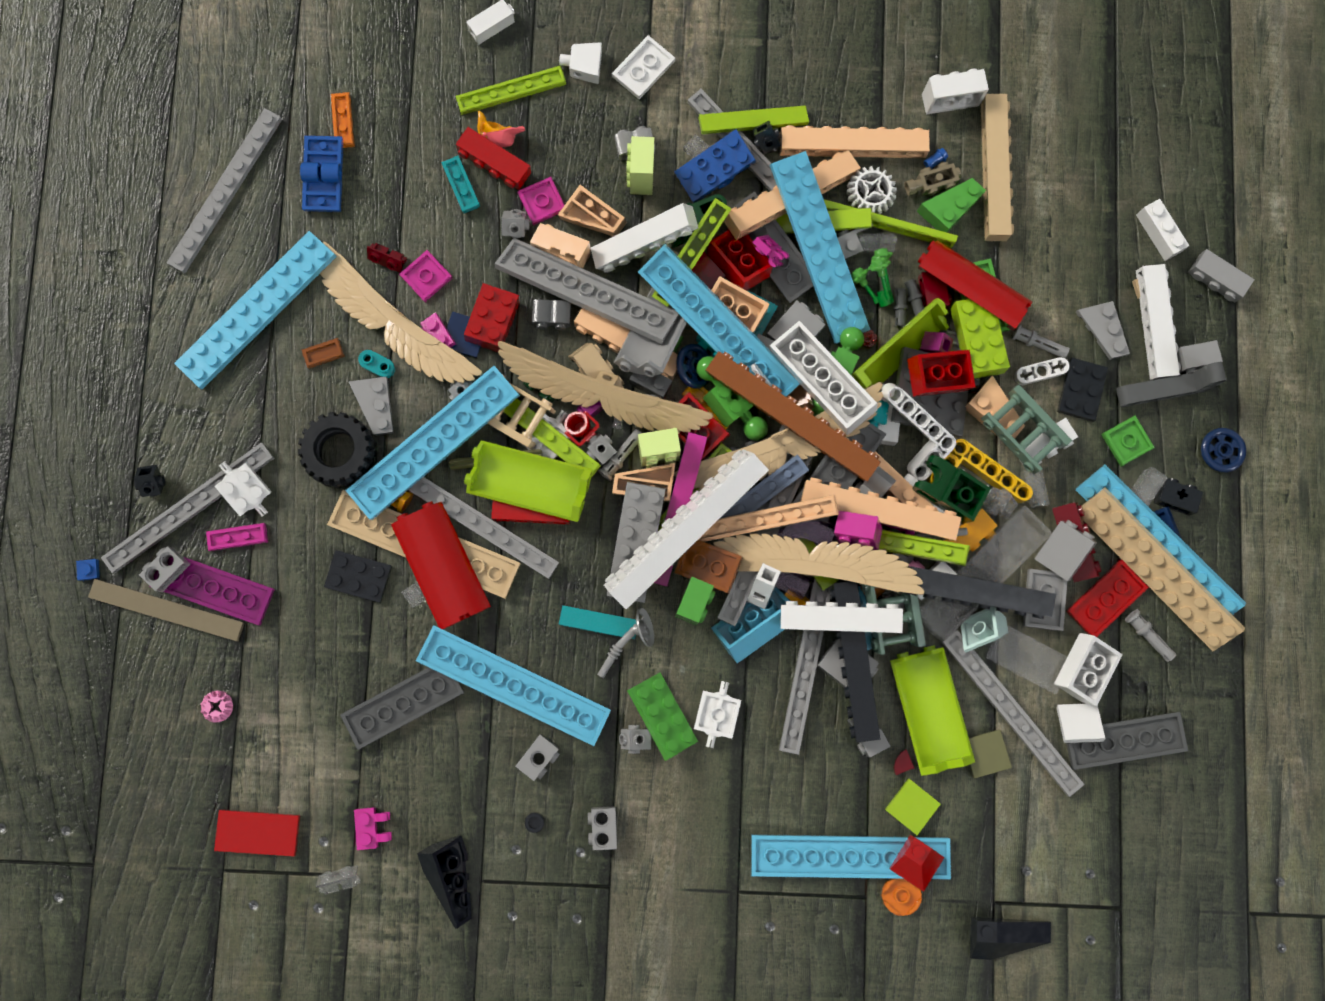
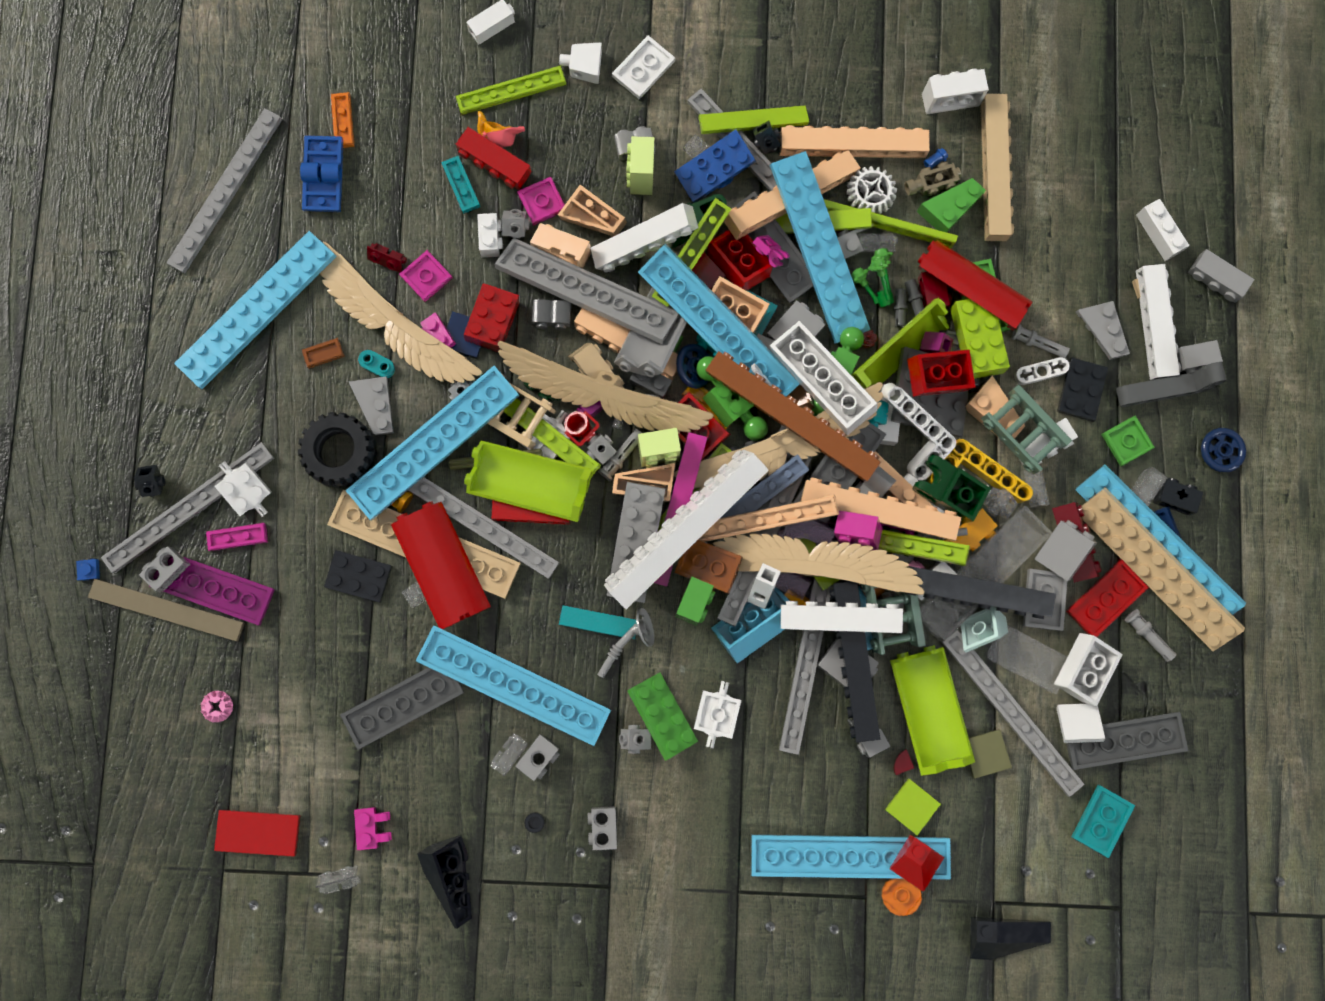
none -> white brick [478,213,503,258]
none -> clear hinge [490,733,528,776]
none -> teal plate [1071,785,1135,858]

